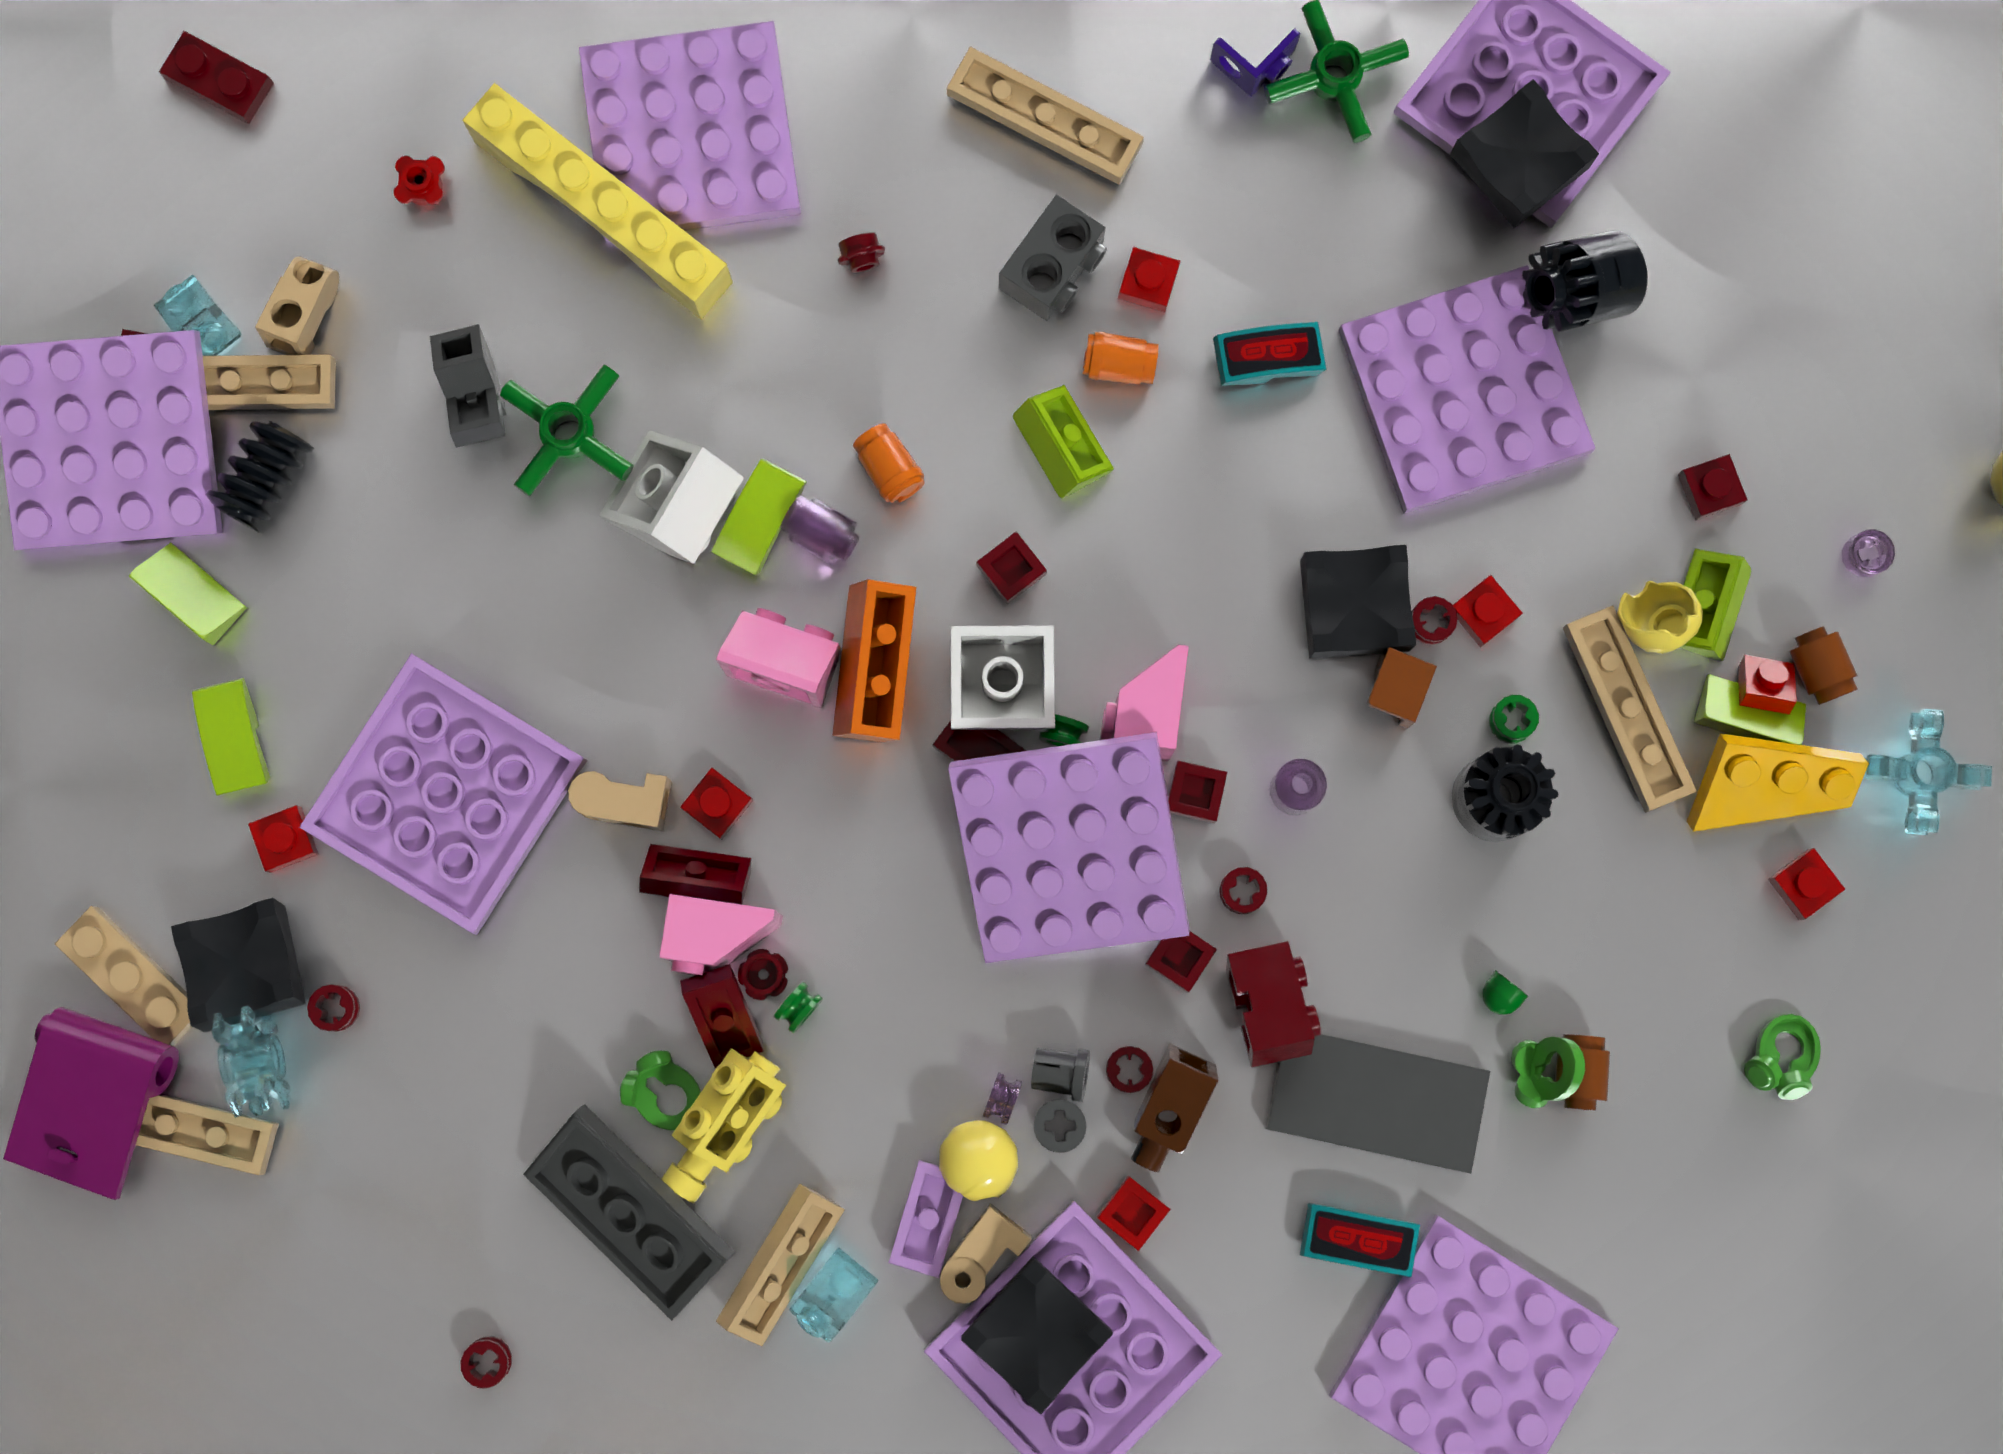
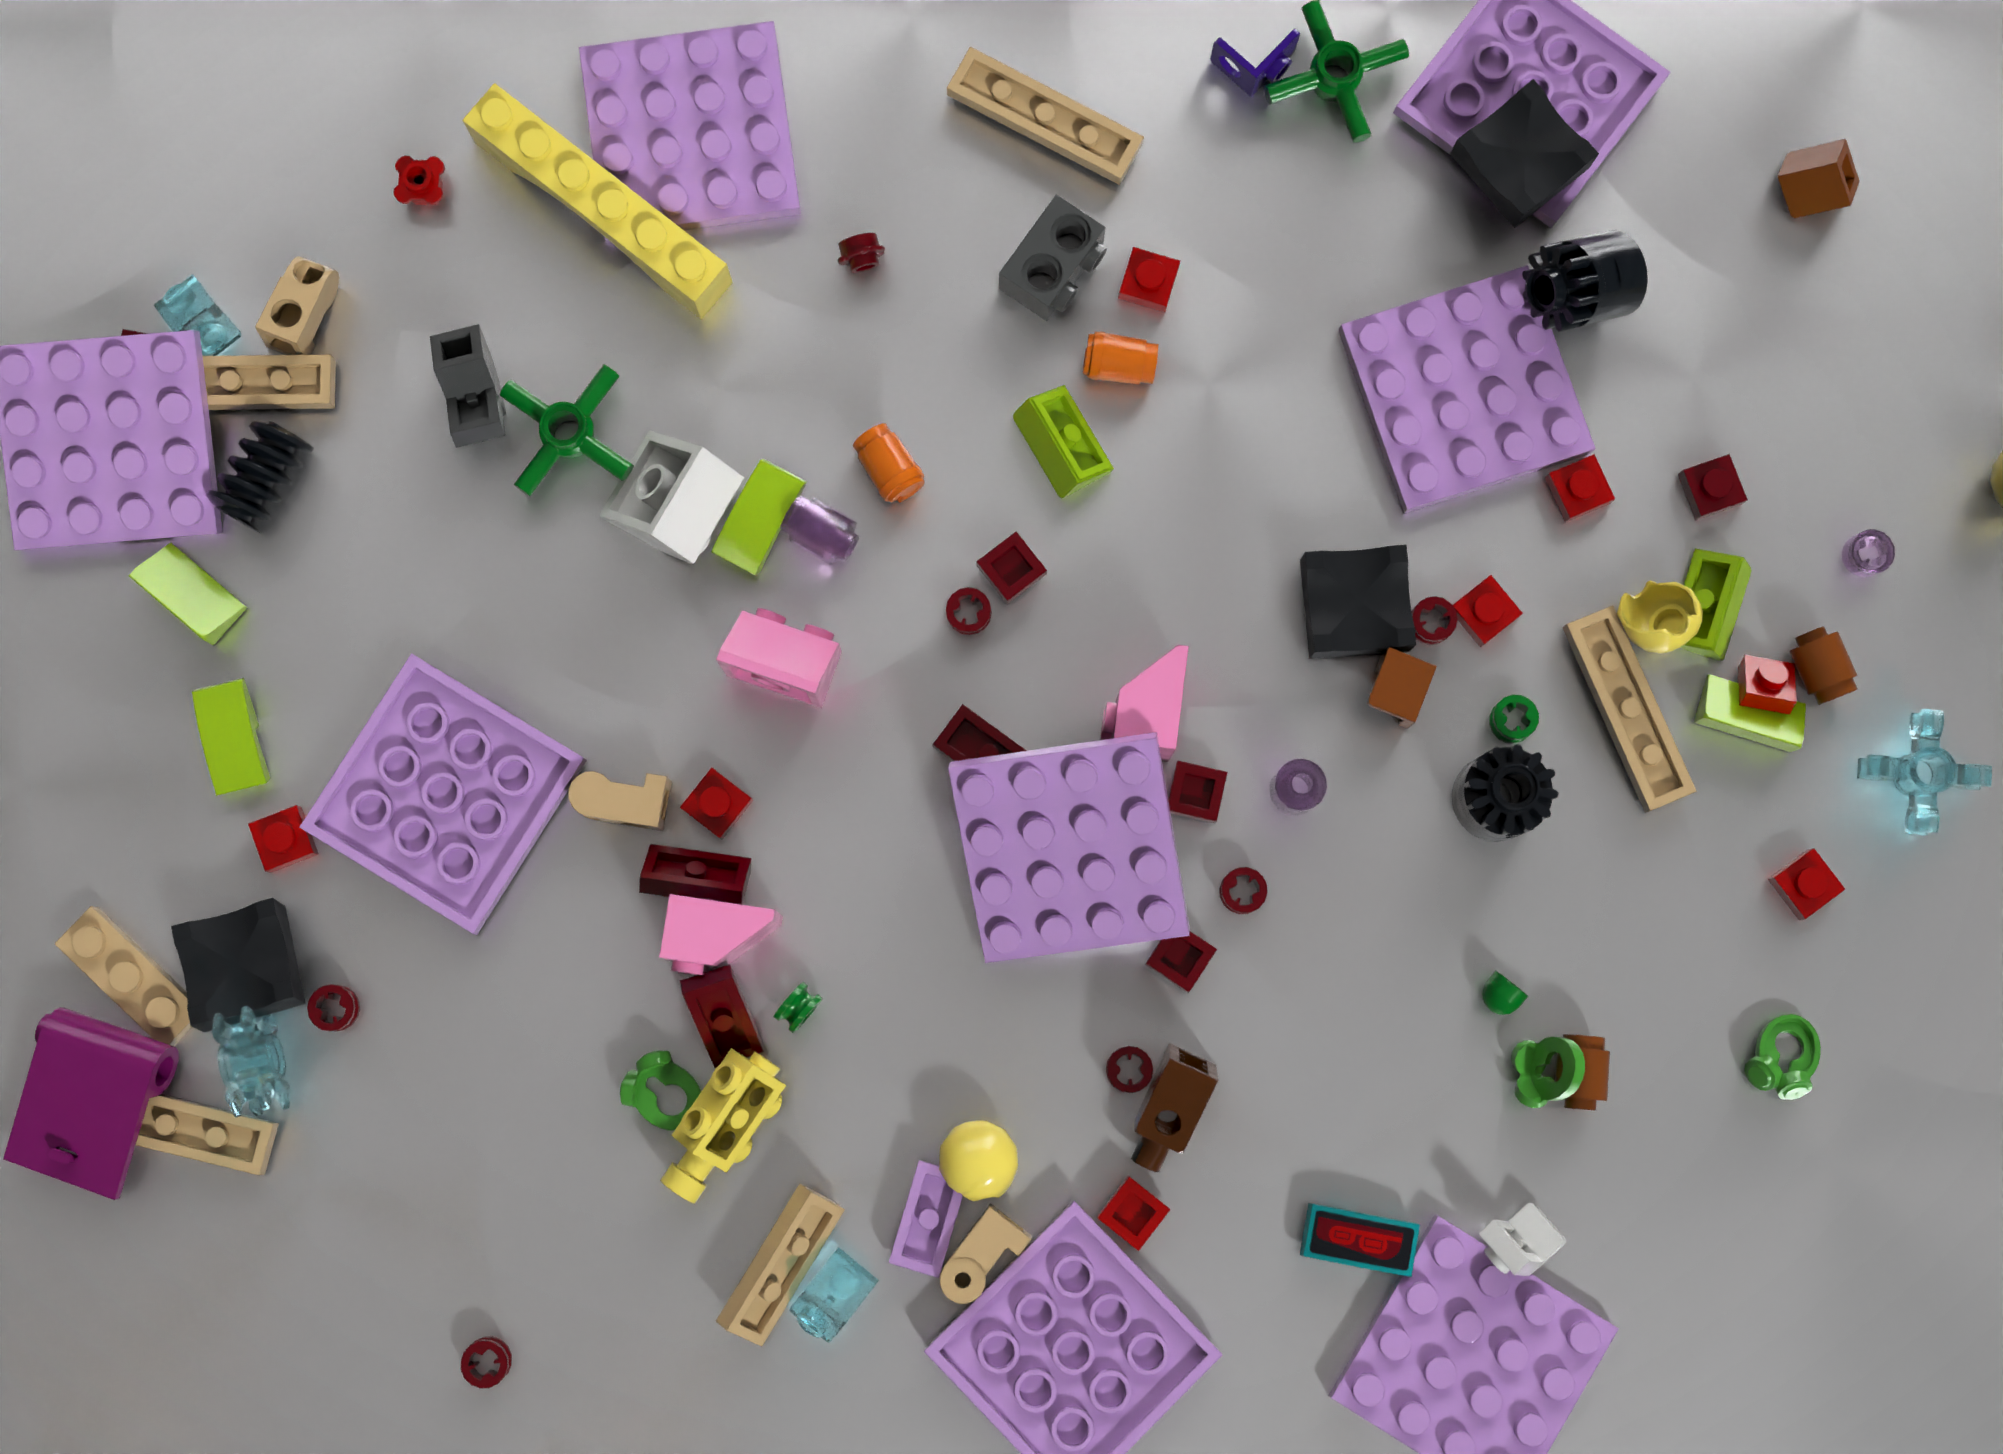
dark red plate [159,31,274,124] -> none
dark grey tile [523,1104,735,1321] -> none
dark red plate [738,949,788,1000] -> none
orange brick [832,579,916,742] -> none
white slope [951,625,1055,730] -> none
black brick [961,1256,1113,1415] -> none
clear purple bush [983,1072,1023,1125] -> none
dark grey bush [1031,1048,1090,1102] -> none
dark grey bush [1034,1099,1086,1153] -> none
green bush [1039,714,1089,747] -> none
slope [1213,322,1327,386] -> none
dark red brick [1226,941,1321,1068] -> none
dark grey tile [1265,1034,1490,1174] -> none
yellow wing [1686,733,1869,832] -> none
none -> dark red bush [946,587,992,635]
none -> white bracket [1479,1203,1566,1276]
none -> red plate [1545,454,1615,522]
none -> dark orange panel [1777,139,1860,218]

